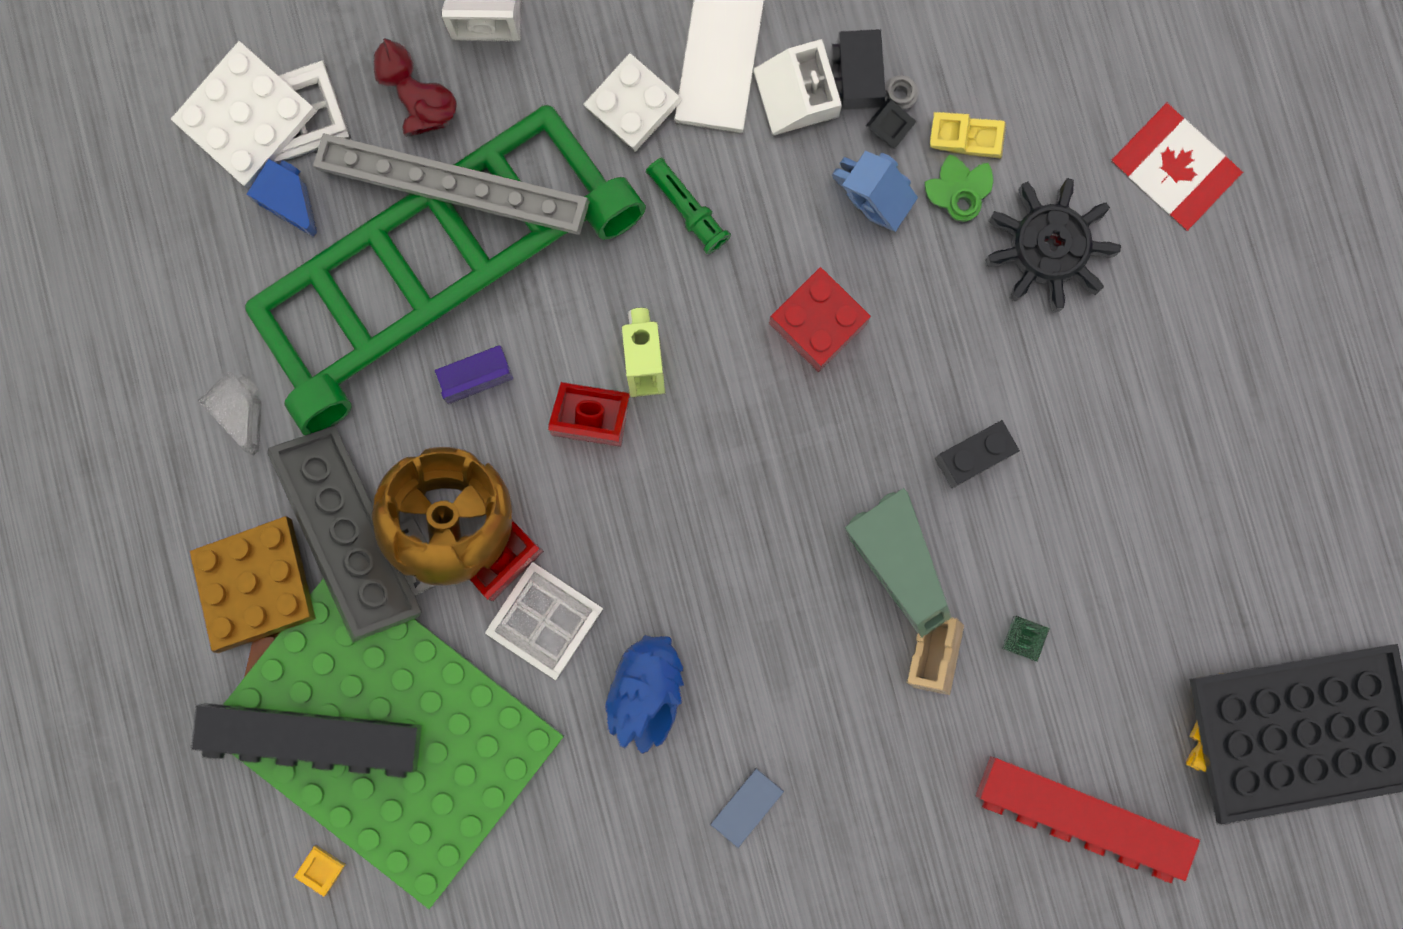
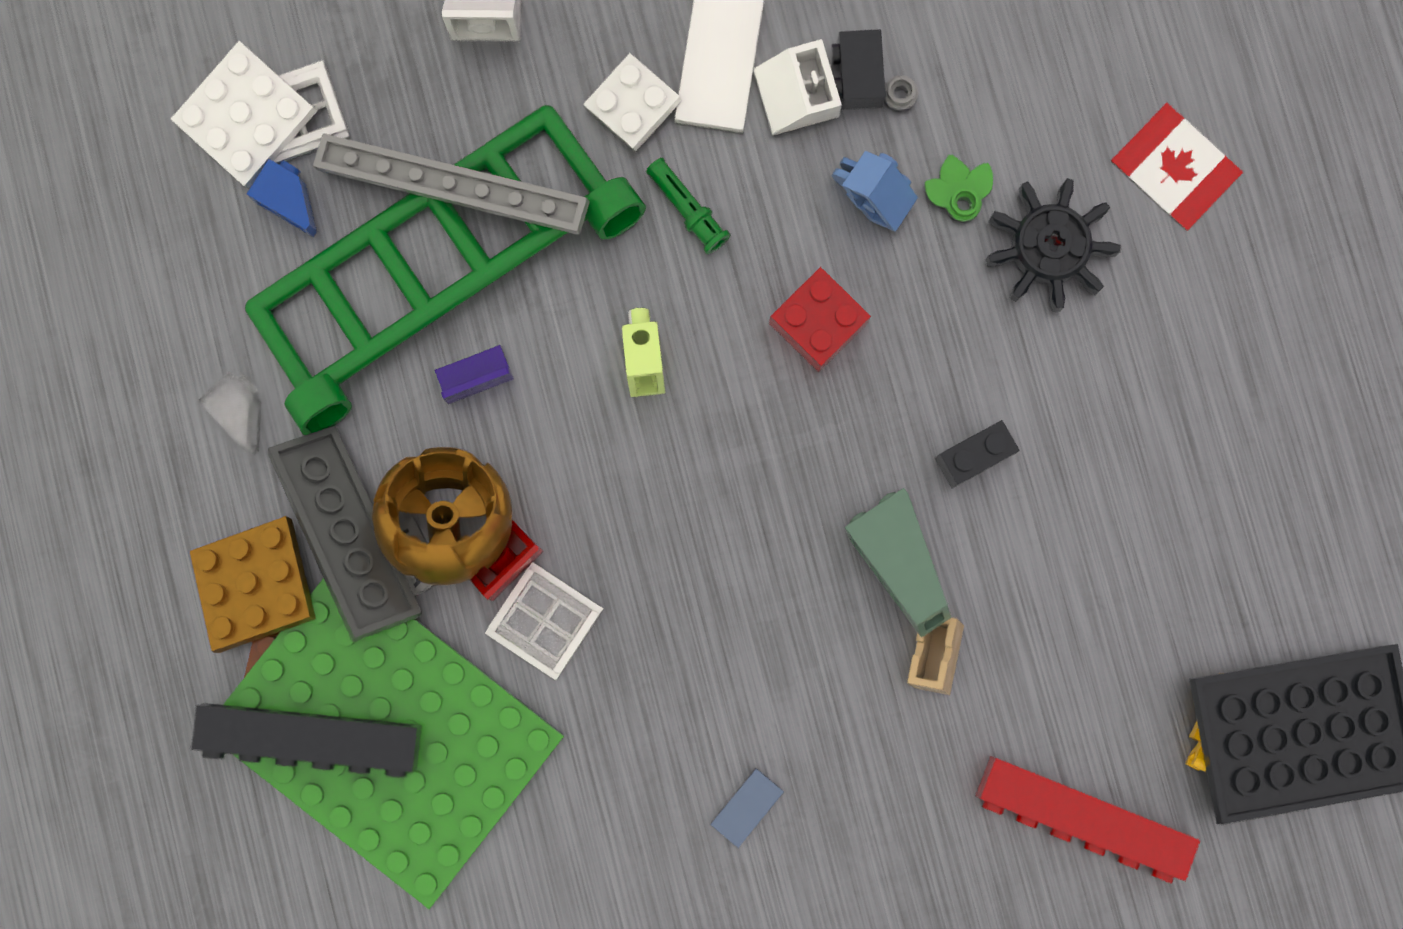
yellow tile [294,845,346,897] -> none
dark red animal [374,38,457,137] -> none
red slope [548,382,630,447] -> none
blue head [606,635,684,754] -> none
black plate [866,98,917,149] -> none
light yellow slope [930,112,1006,158] -> none
clear green tile [1002,615,1050,662] -> none

